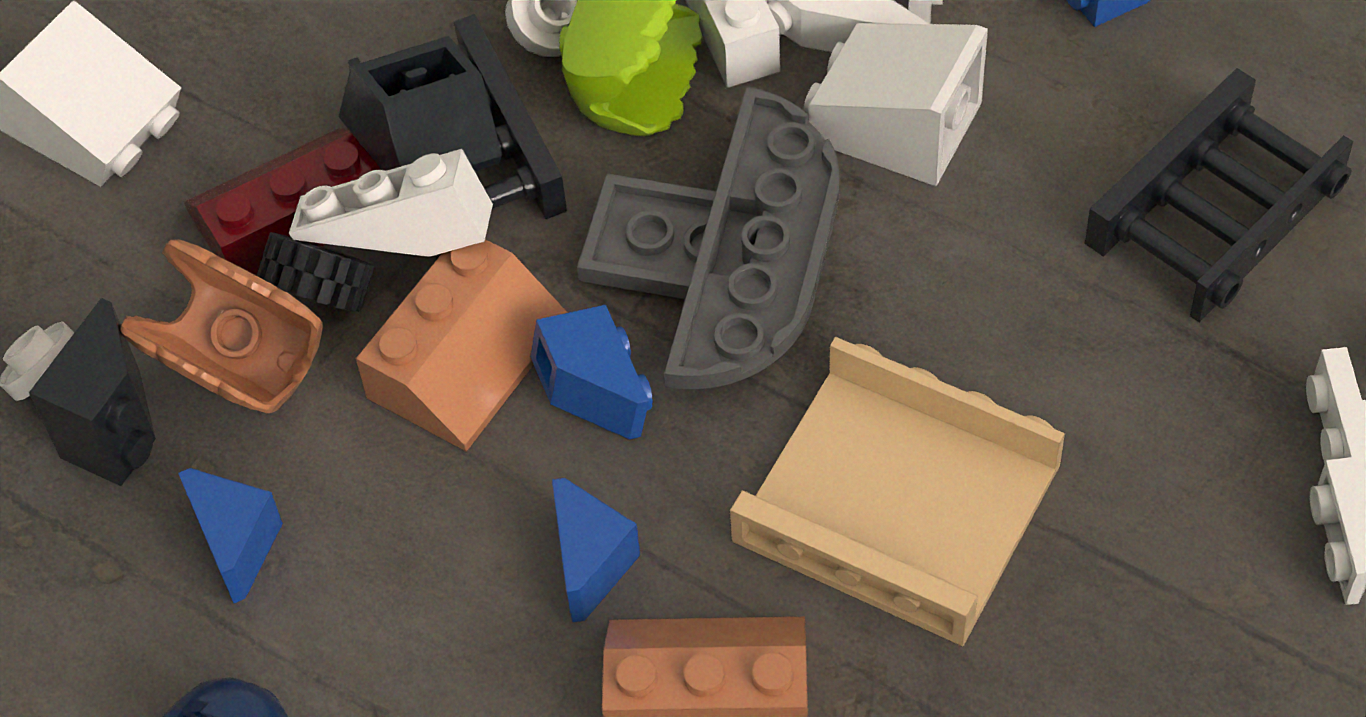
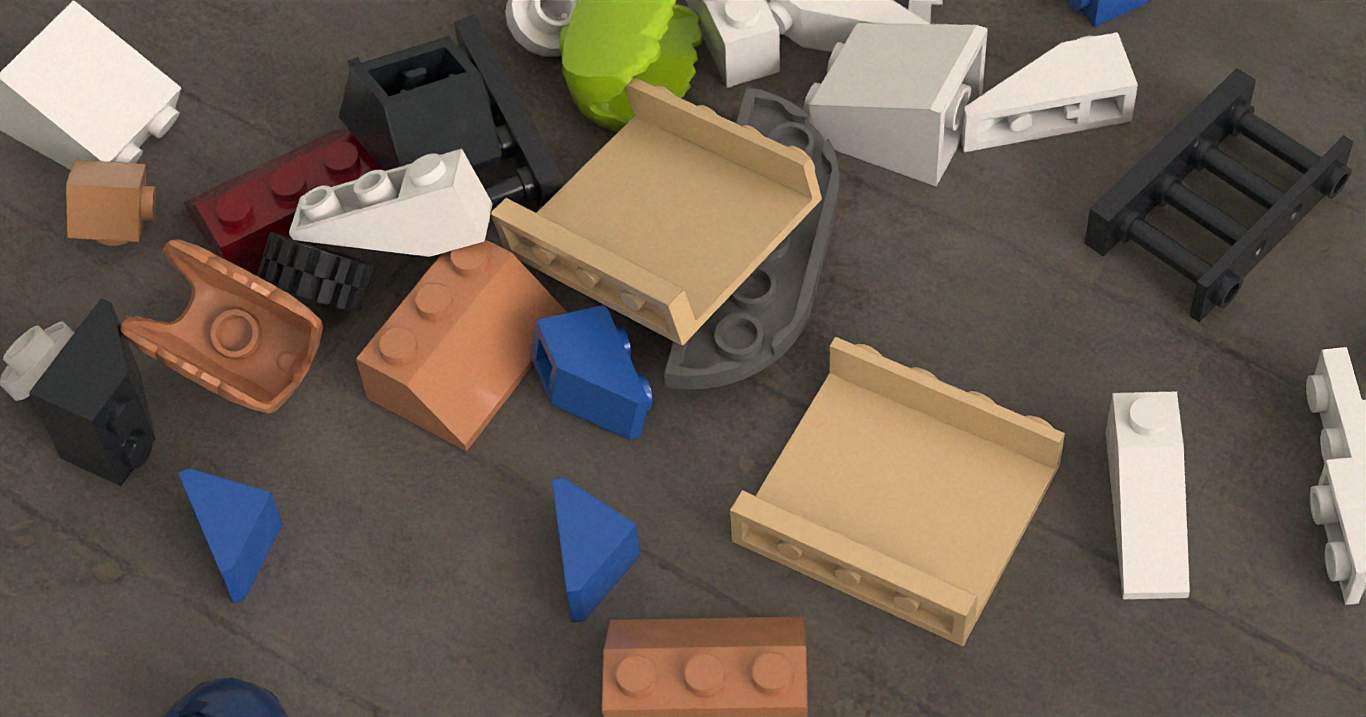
none -> medium nougat brick [66,160,157,246]
none -> tan panel [490,77,822,346]
none -> white slope [961,32,1138,152]
none -> white slope [1105,392,1190,599]

